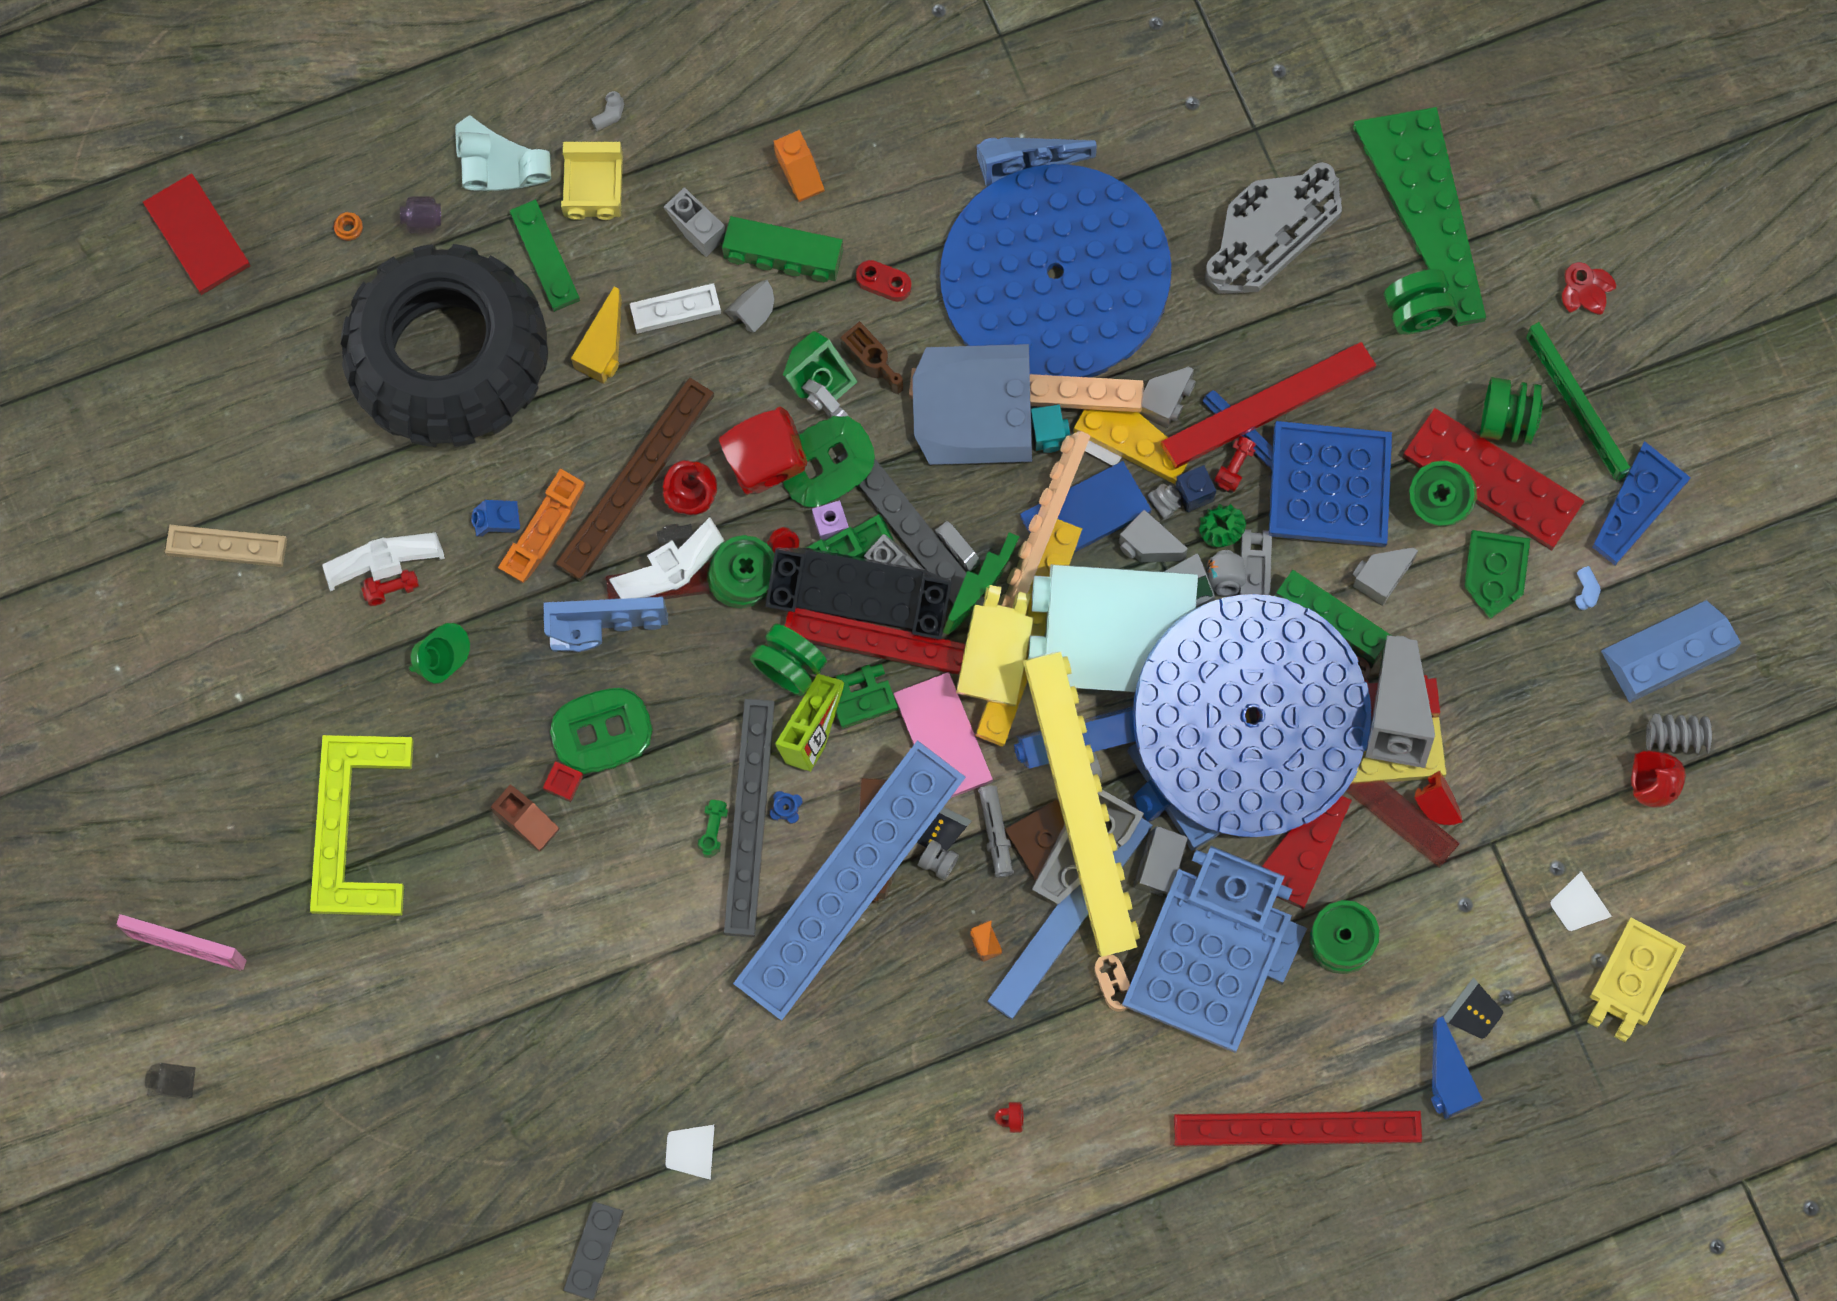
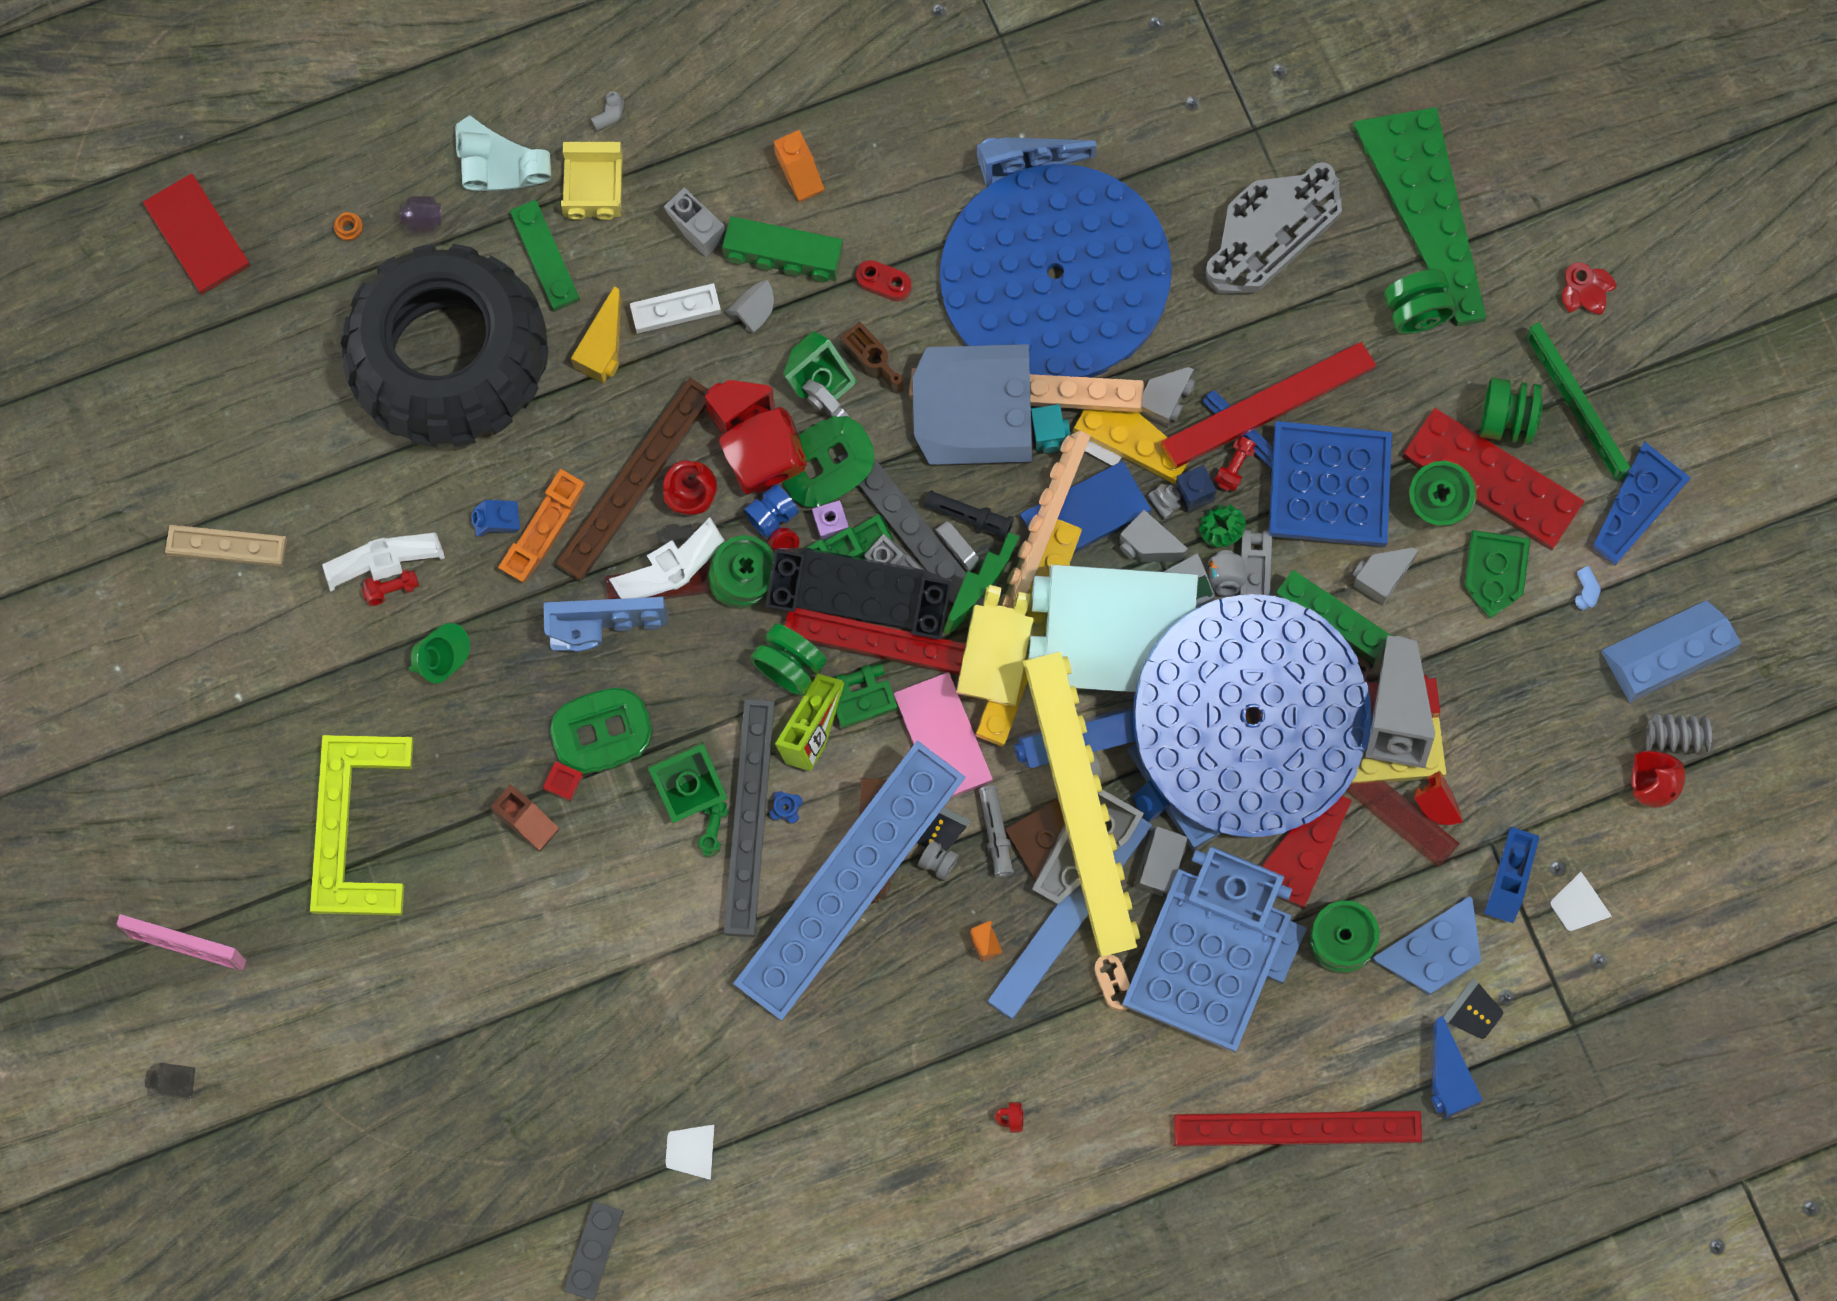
light yellow tile [1587,917,1686,1042] -> none
none -> green slope [648,741,728,823]
none -> red slope [704,380,775,435]
none -> blue wheel [743,484,799,539]
none -> black pin [924,490,1014,542]
none -> medium blue wing [1372,896,1481,995]
none -> blue slope [1484,827,1540,923]

